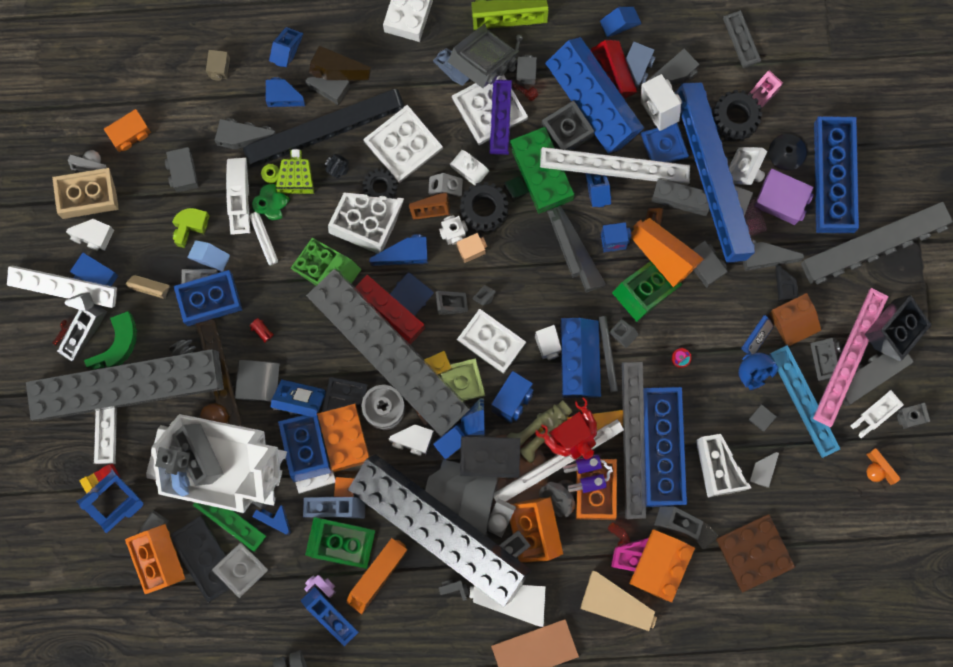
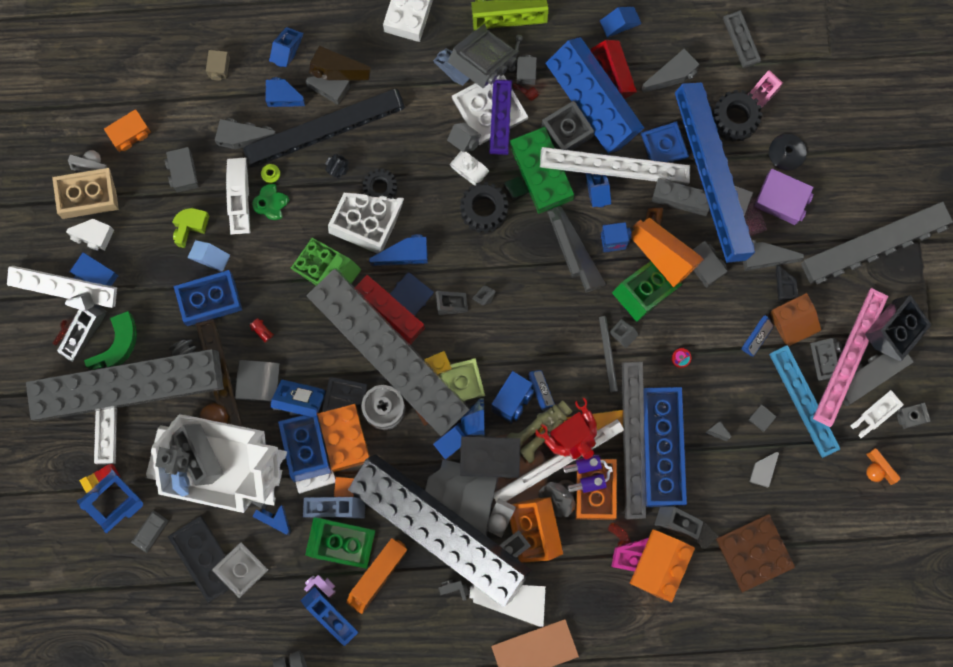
orange slope [125,524,185,594] -> none
tan slope [126,275,169,299] -> none
light grey tile [182,269,218,284] -> none
green plate [193,502,267,552] -> none
white axle [249,212,278,265] -> none
lime torso [276,150,314,194] -> none
white plate [363,105,443,183] -> none
white slope [389,425,434,456] -> none
dark orange slope [409,192,450,220] -> none
light grey bracket [429,173,463,197] -> none
white brick [439,215,468,245] -> none
light nougat brick [457,233,487,263] -> none
white plate [457,309,526,374] -> none
white slope [535,325,561,360] -> none
blue slope [560,318,601,398] -> none
tan slope [580,571,657,631] -> none
sand blue slope [626,42,656,89] -> none
white brick [641,74,682,131] -> none
white wedge [696,434,751,497] -> none
white tile [729,147,767,185] -> none
blue cylinder [738,353,779,390] -> none
blue brick [814,117,859,233] -> none
none -> dark grey brick [447,123,481,152]
none -> slope [528,370,555,411]
none -> dark grey slope [706,422,731,441]

